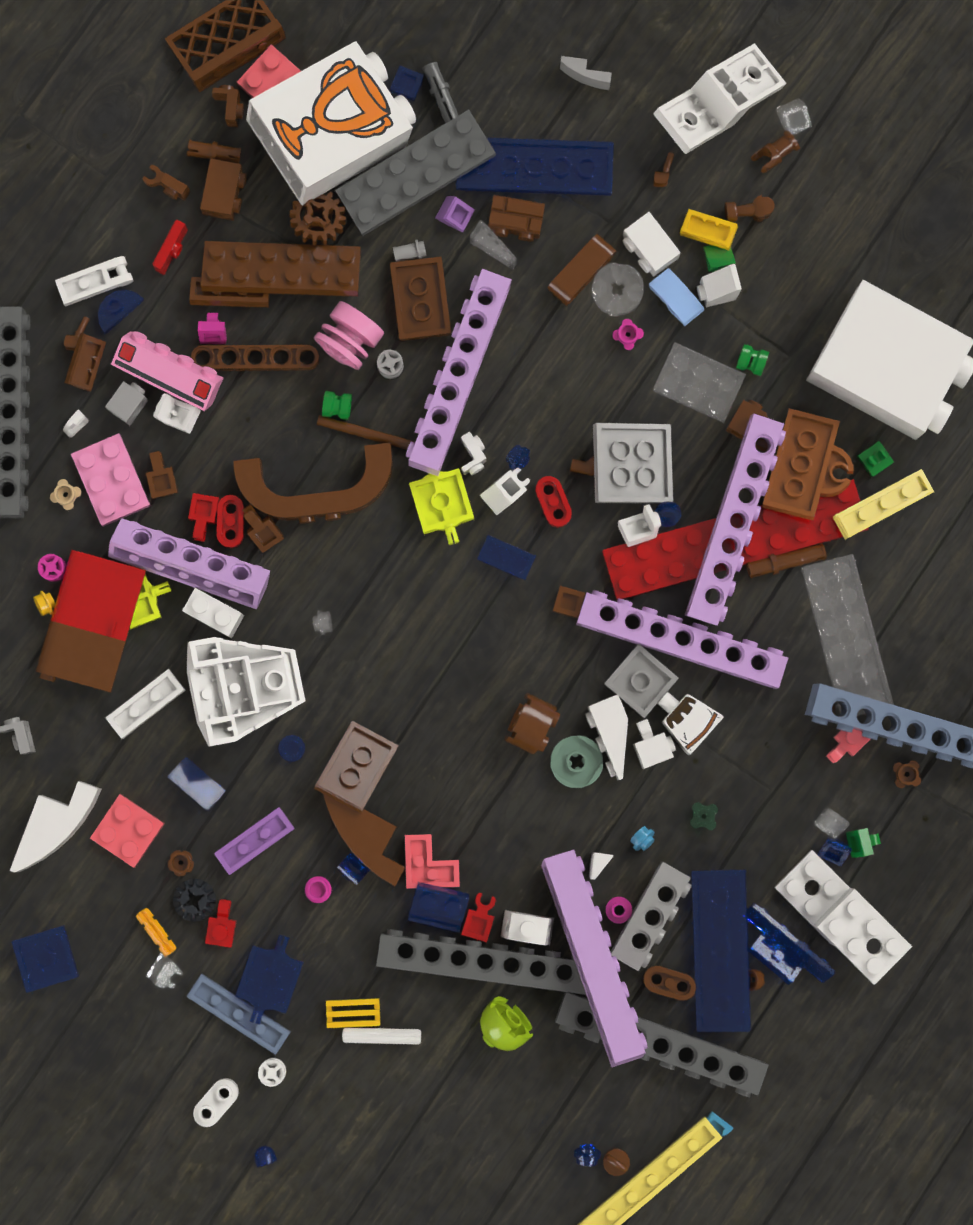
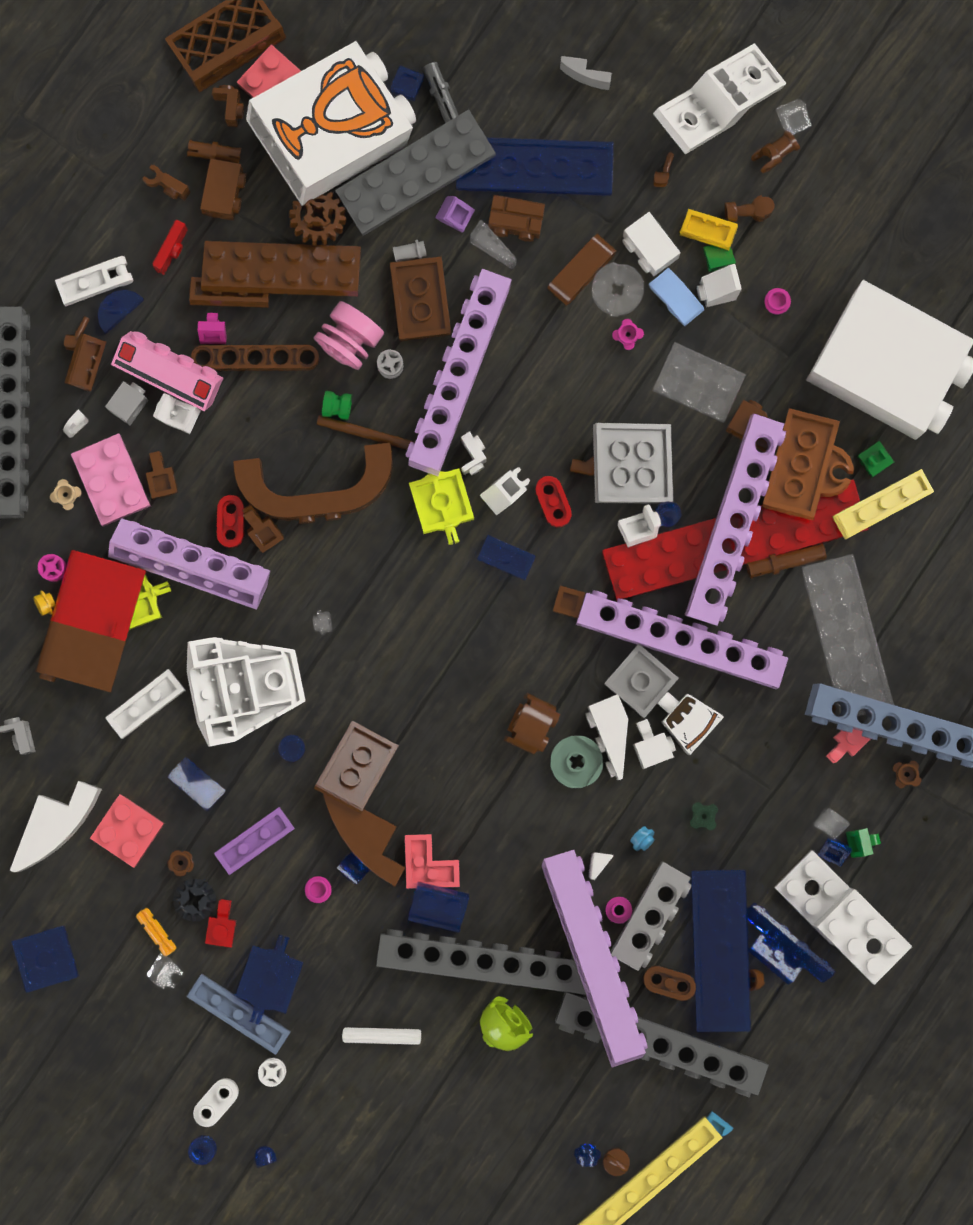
white brick [182,588,244,638] -> none
red plate [188,493,220,542] -> none
yellow tile [326,998,380,1028] -> none
red plate [461,892,496,942] -> none
white torso [501,910,554,945] -> none
clear blue plate [506,445,530,470] -> none
green wheel [736,343,769,376] -> none
none -> clear blue wheel [188,1135,217,1165]
none -> dark pink plate [764,288,791,314]

